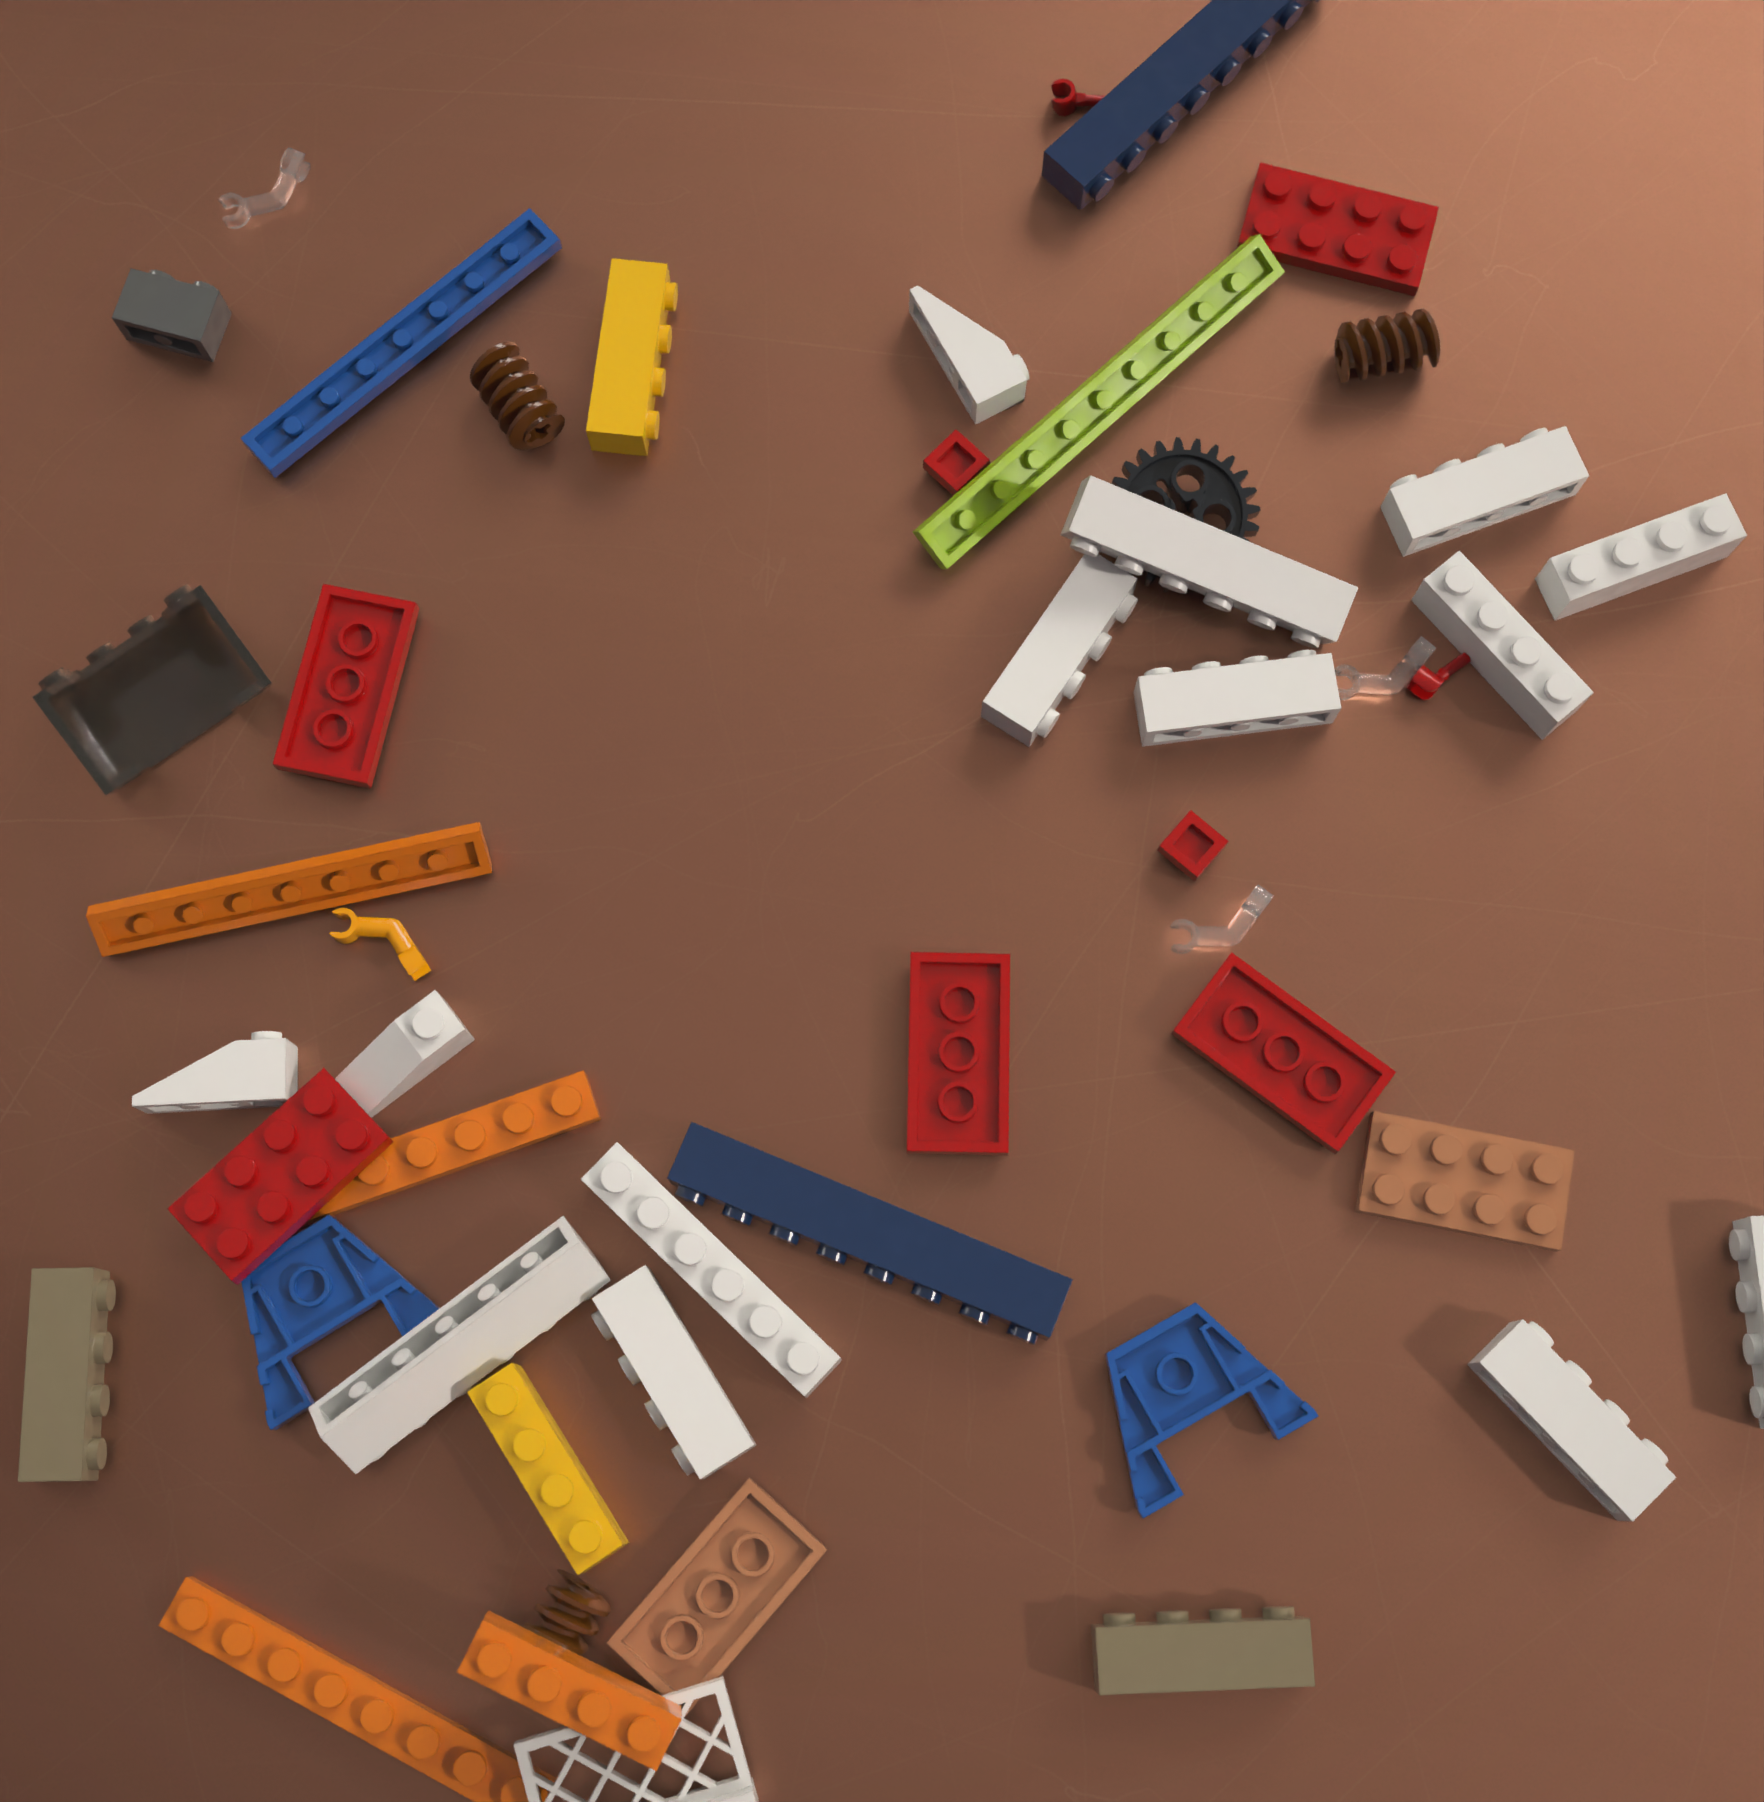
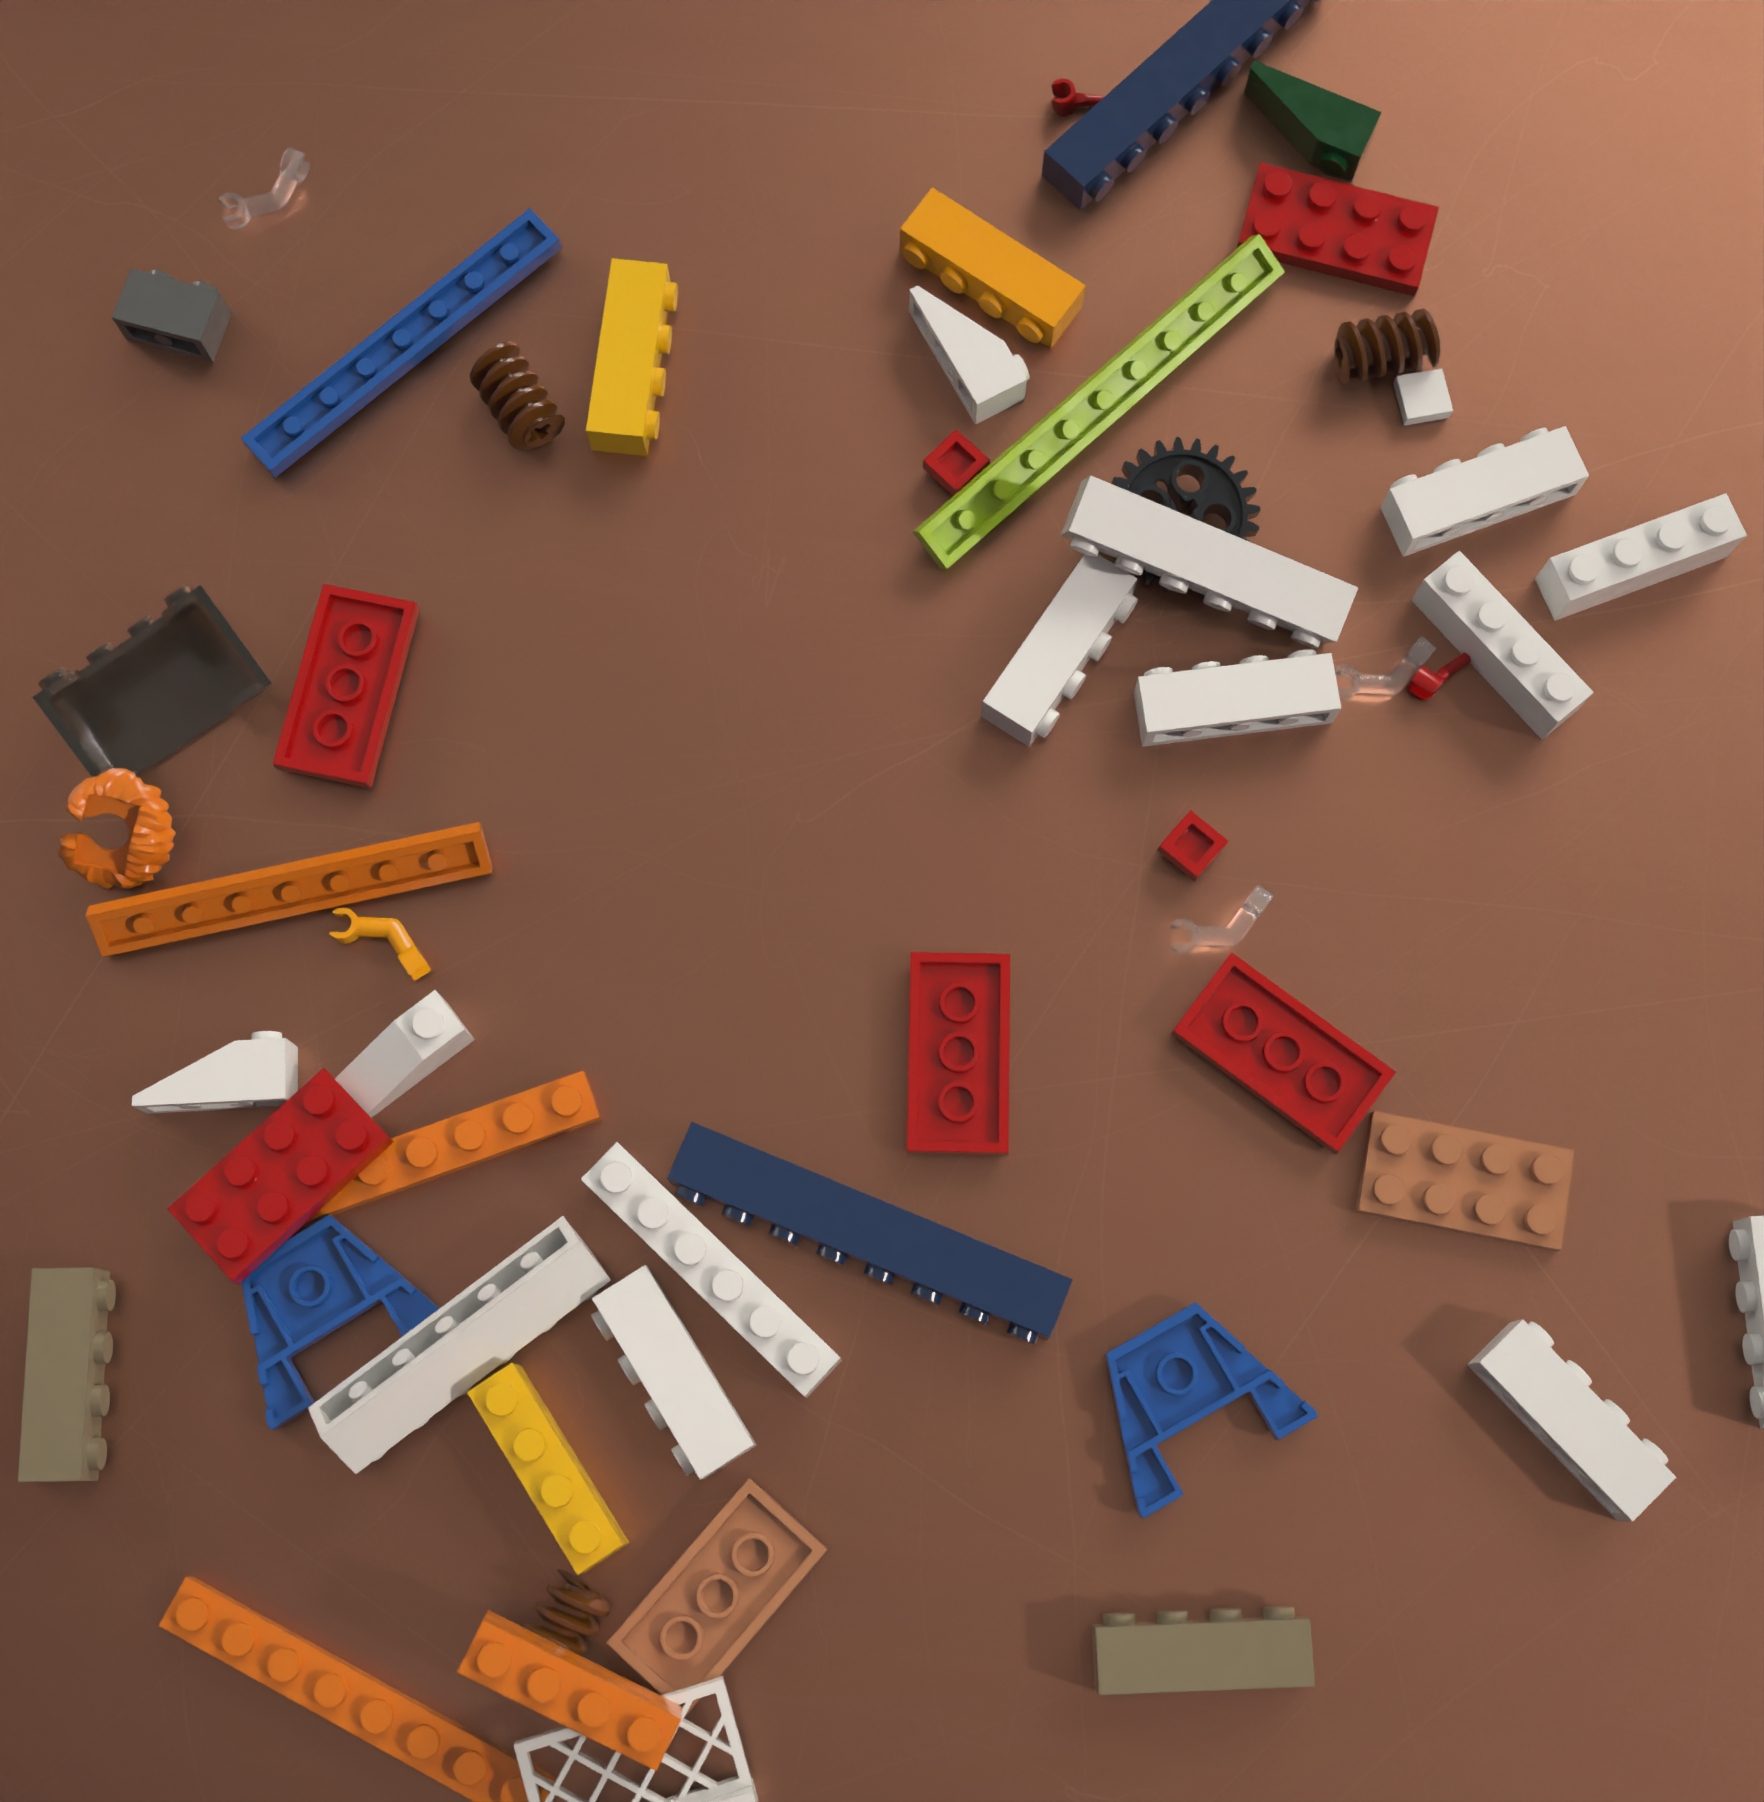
none -> orange piece [58,768,176,889]
none -> light orange brick [900,187,1086,349]
none -> dark green slope [1244,60,1382,182]
none -> white tile [1393,368,1453,426]

